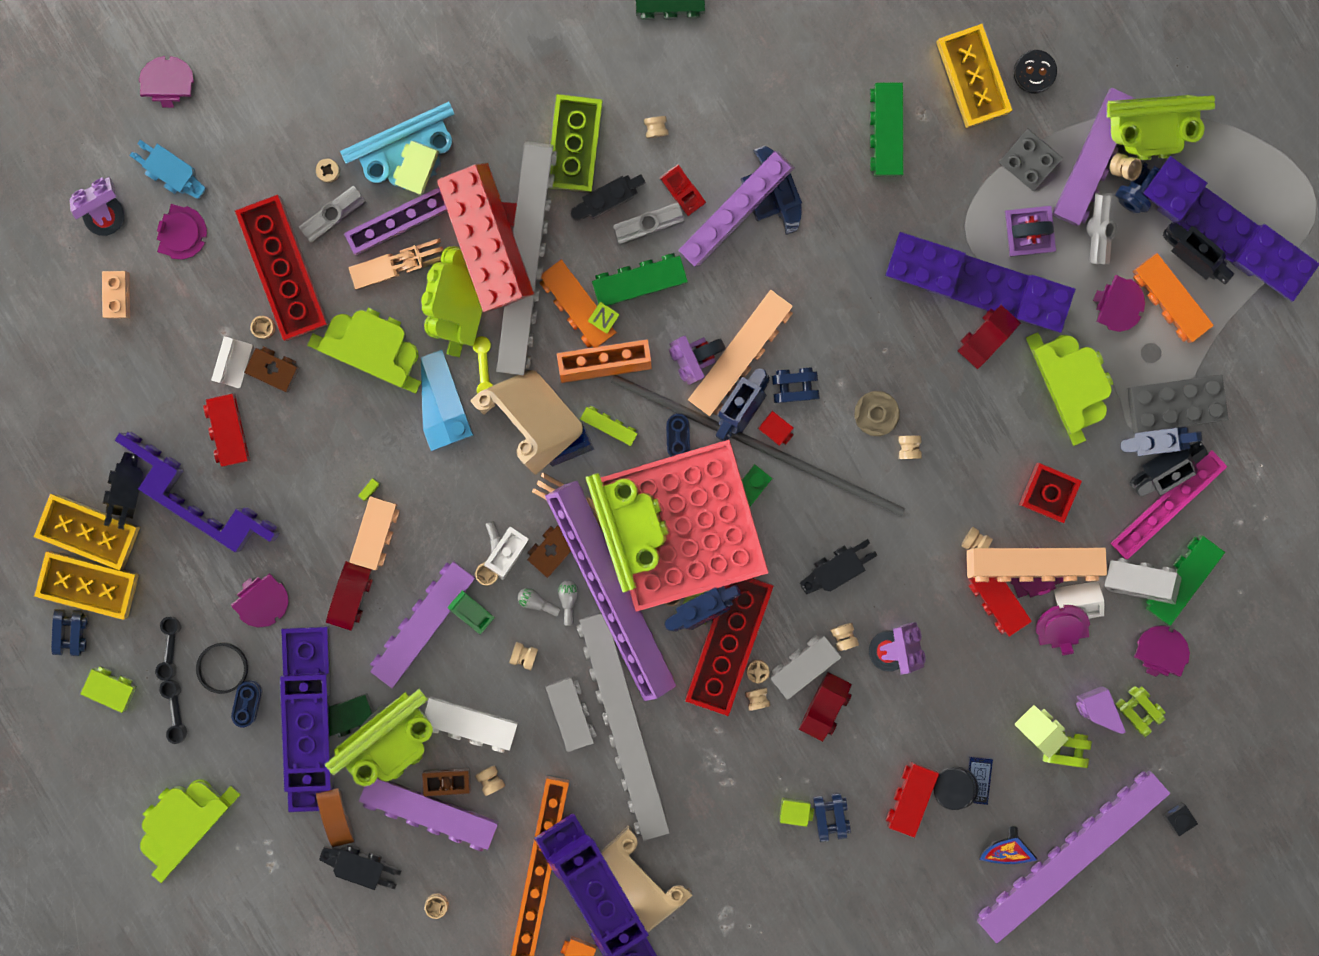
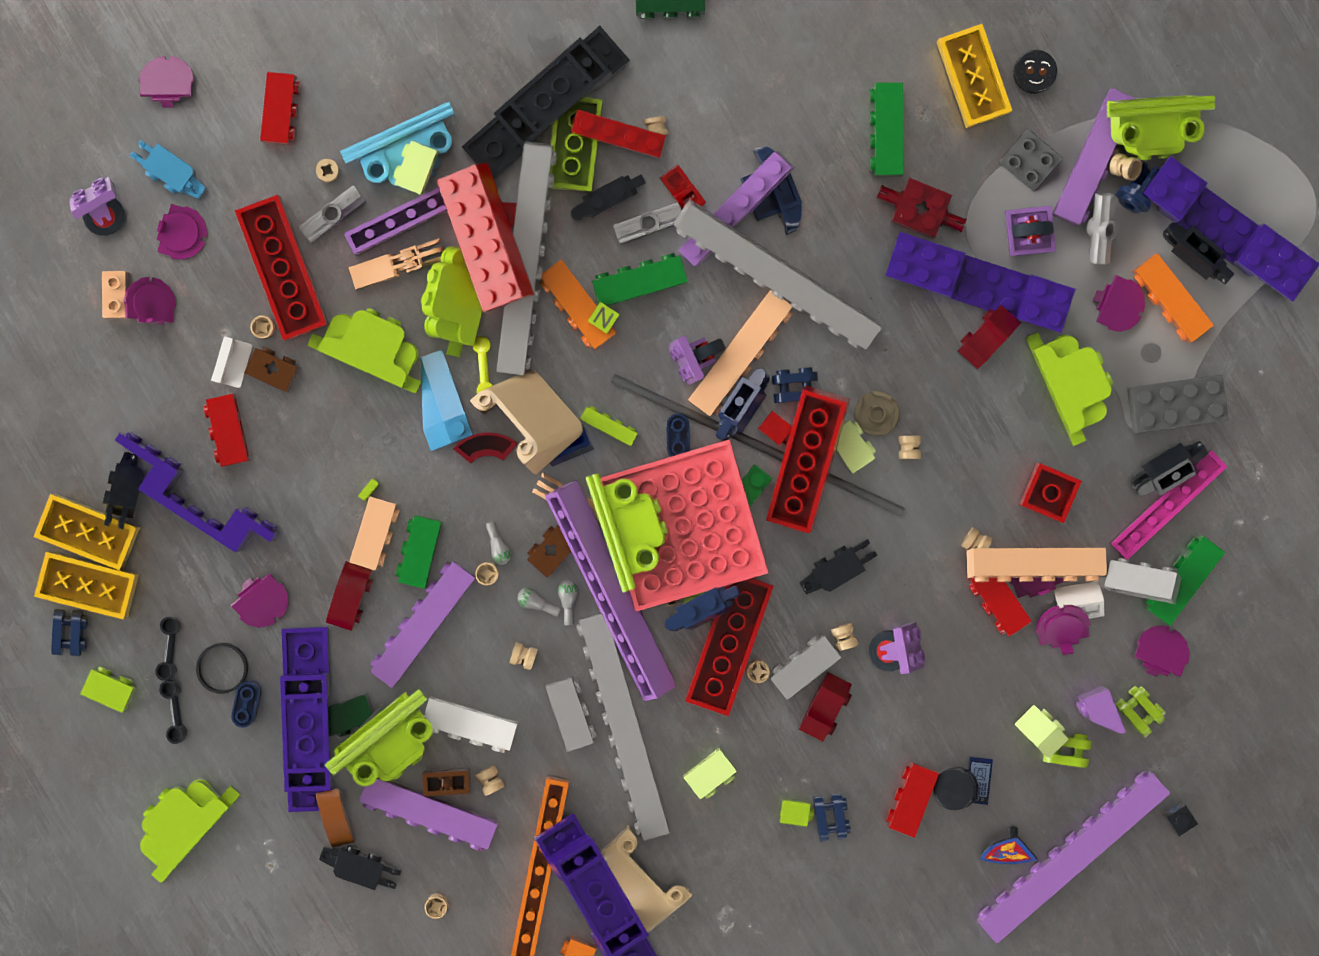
green tile [447,590,495,635] -> none
white panel [484,527,529,580] -> none
orange brick [556,339,652,383] -> none
tan wheel [745,687,771,711] -> none
hinge [1120,426,1203,456] -> none
none -> magenta piece [123,277,176,325]
none -> red brick [260,72,300,145]
none -> green brick [395,515,442,589]
none -> dark red brick [453,432,519,464]
none -> black bracket [462,25,630,180]
none -> red plate [571,110,666,158]
none -> light grey brick [674,199,882,350]
none -> yellowish green brick [683,748,737,799]
none -> red brick [766,386,850,534]
none -> yellowish green brick [836,420,876,474]
none -> dark red brick [876,178,967,239]

